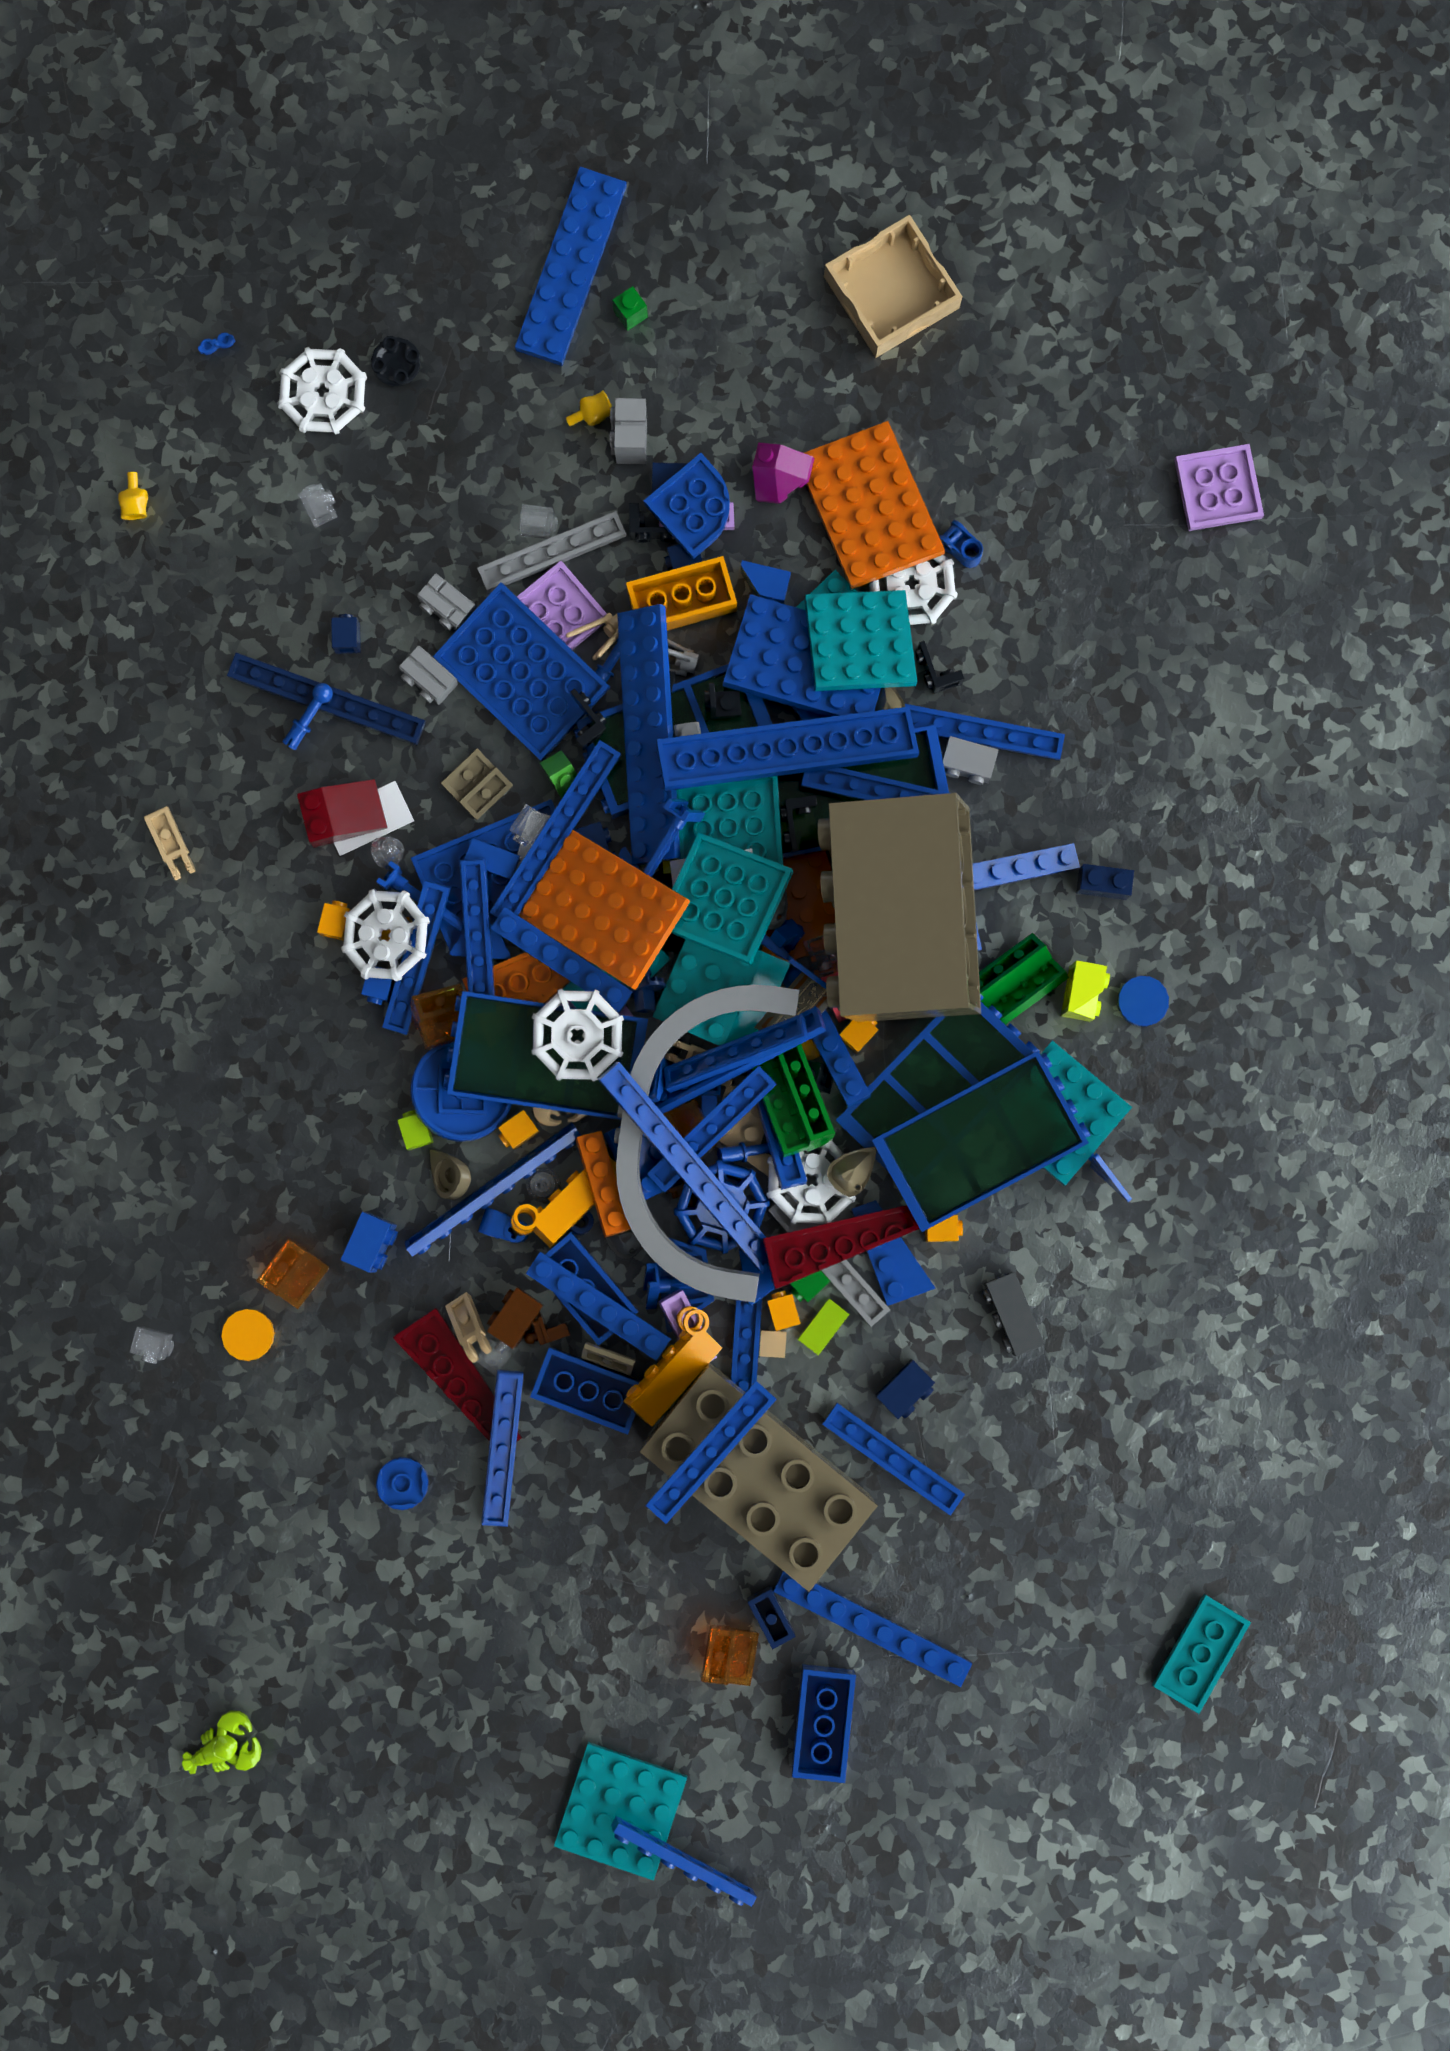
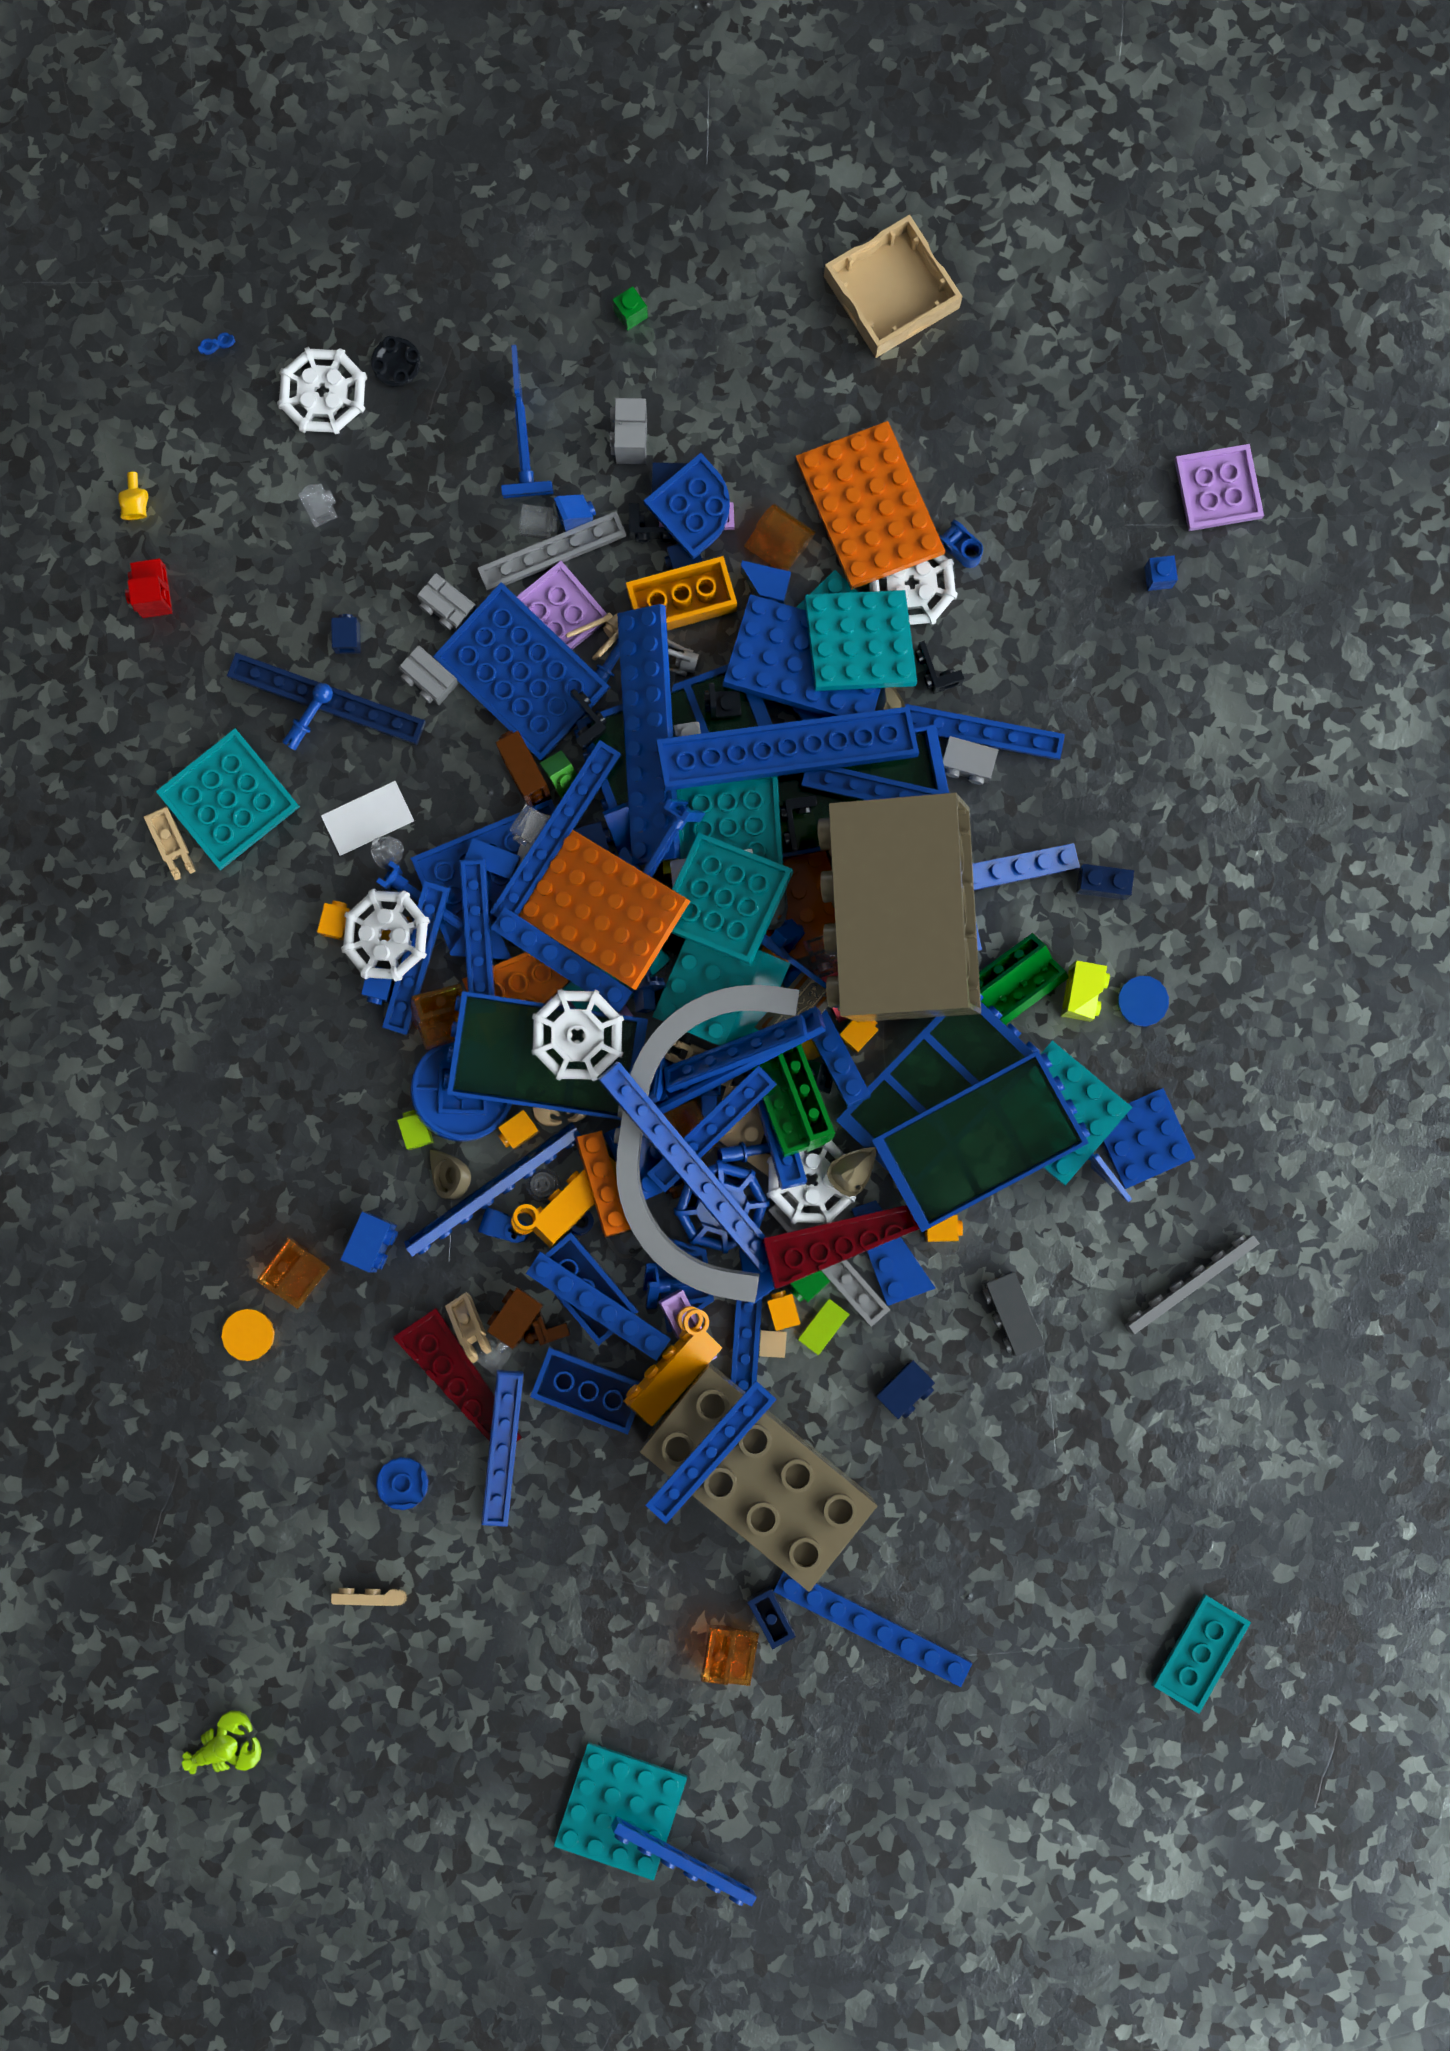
clear brick [130,1326,174,1364] -> none
dark red slope [297,779,388,848] -> none
dark tan slope [440,748,513,820] -> none
blue plate [515,167,627,366] -> none
yellow piece [566,390,612,426] -> none
dark tan slope [581,1342,636,1376] -> none
magenta slope [752,443,815,504] -> none
blue brick [791,1664,856,1783] -> none
blue plate [822,1403,965,1516] -> none
none -> red brick [125,558,173,618]
none -> teal plate [156,728,300,870]
none -> tan hinge [331,1588,408,1606]
none -> reddish brown window [495,731,552,809]
none -> blue piece [501,345,553,499]
none -> blue slope [554,494,596,532]
none -> blue tile [603,803,631,854]
none -> clear orange brick [744,504,816,571]
none -> blue plate [1103,1088,1195,1189]
none -> light grey plate [1124,1234,1260,1334]
none -> blue brick [1144,555,1178,591]

